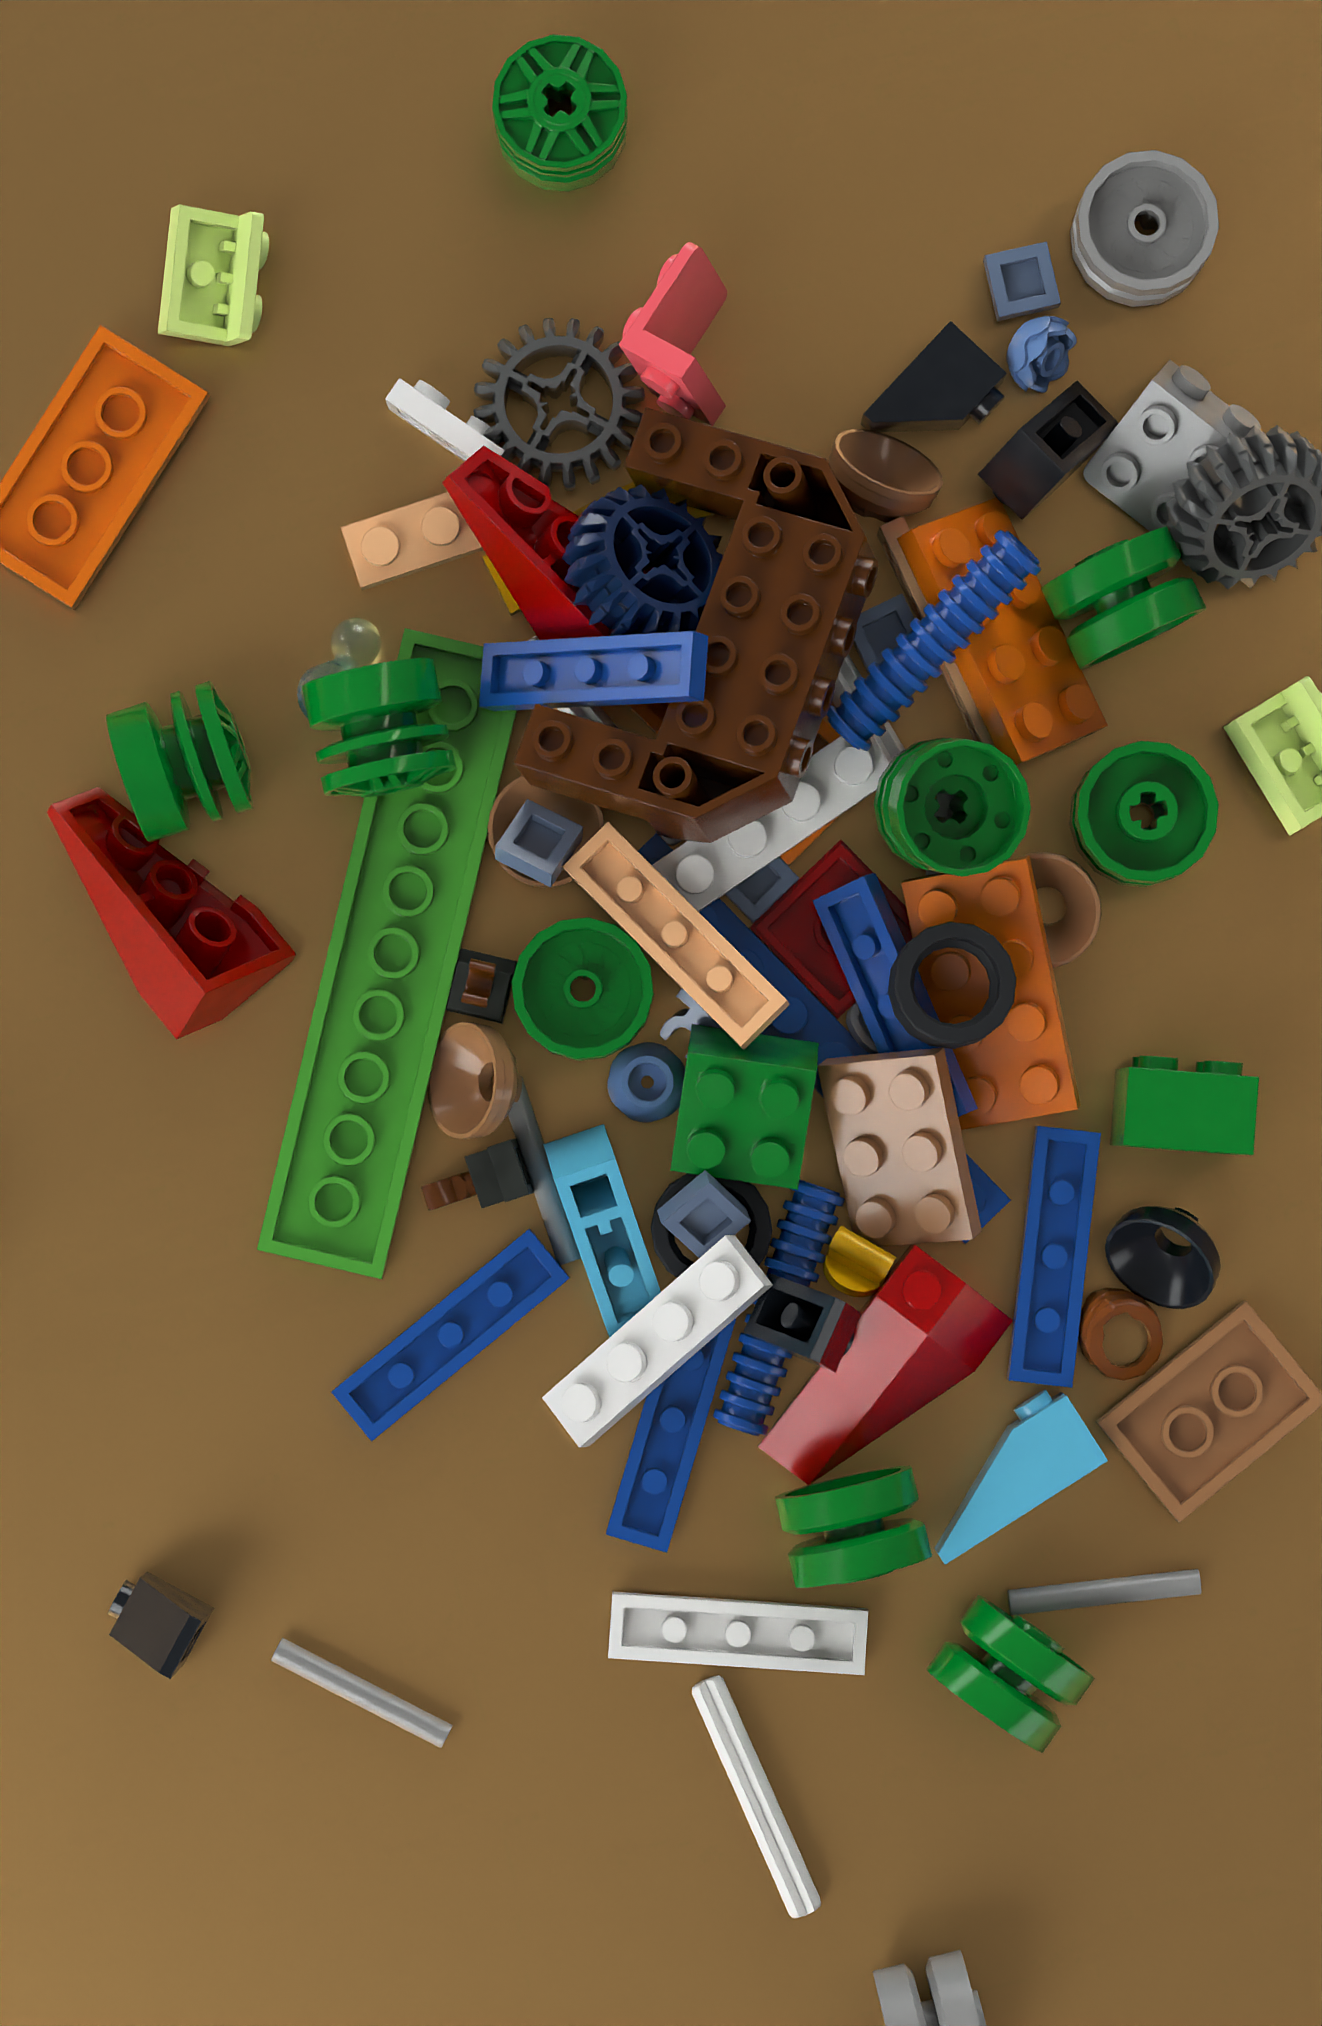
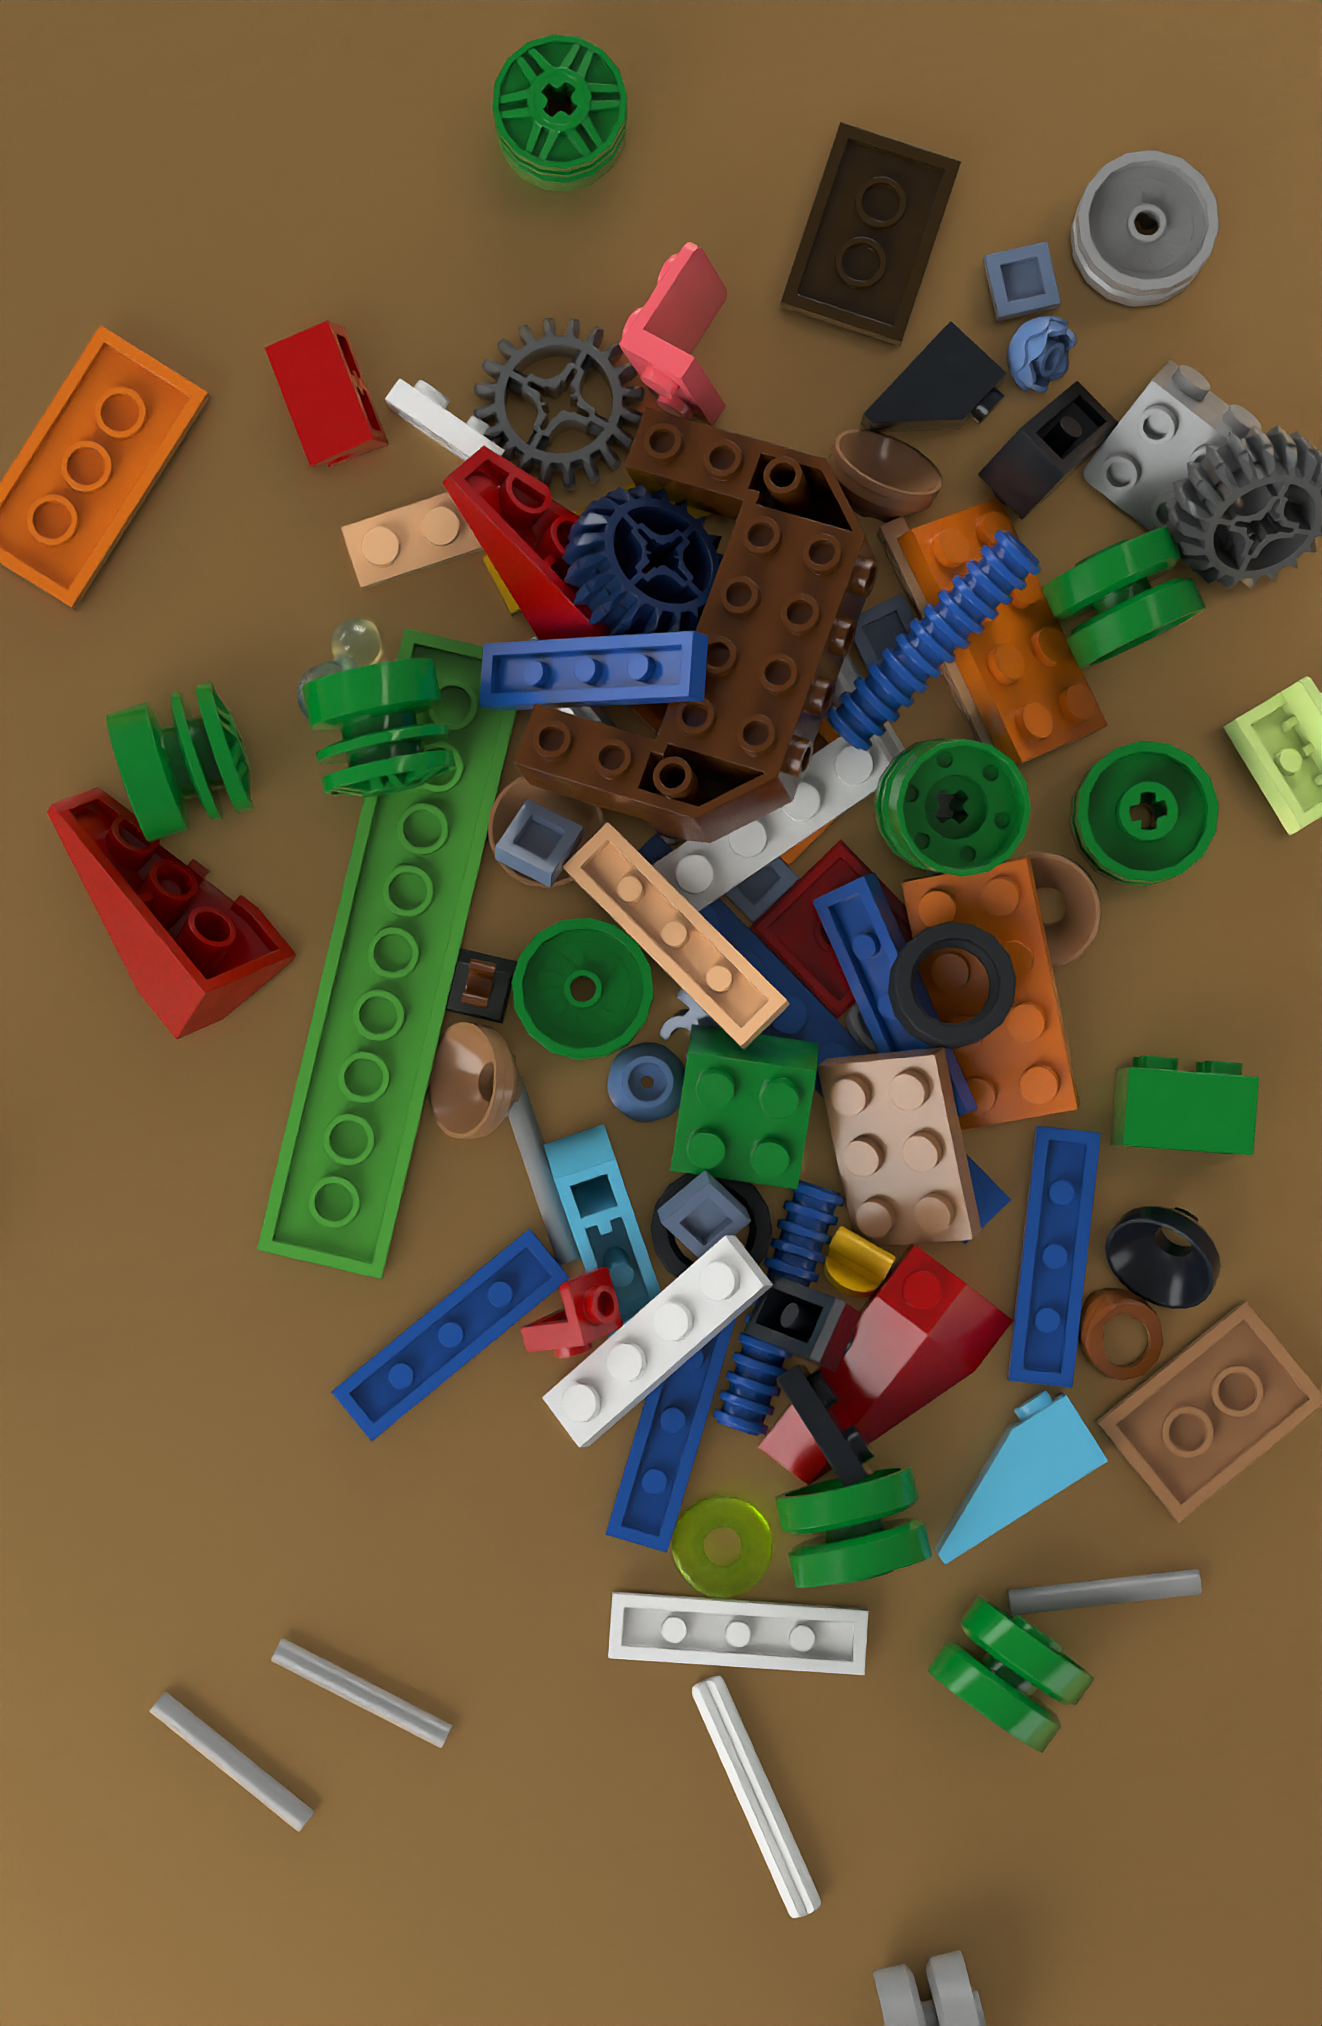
black slope [108,1572,214,1679] -> none
yellowish green bracket [158,204,269,346] -> none
pearl dark grey piece [421,1138,534,1211] -> none
none -> light grey bar [149,1691,315,1832]
none -> red hinge [264,320,389,467]
none -> red bracket [520,1267,623,1358]
none -> clear neon green piece [672,1495,773,1598]
none -> black plate [776,1364,875,1487]
none -> dark brown plate [780,122,961,346]

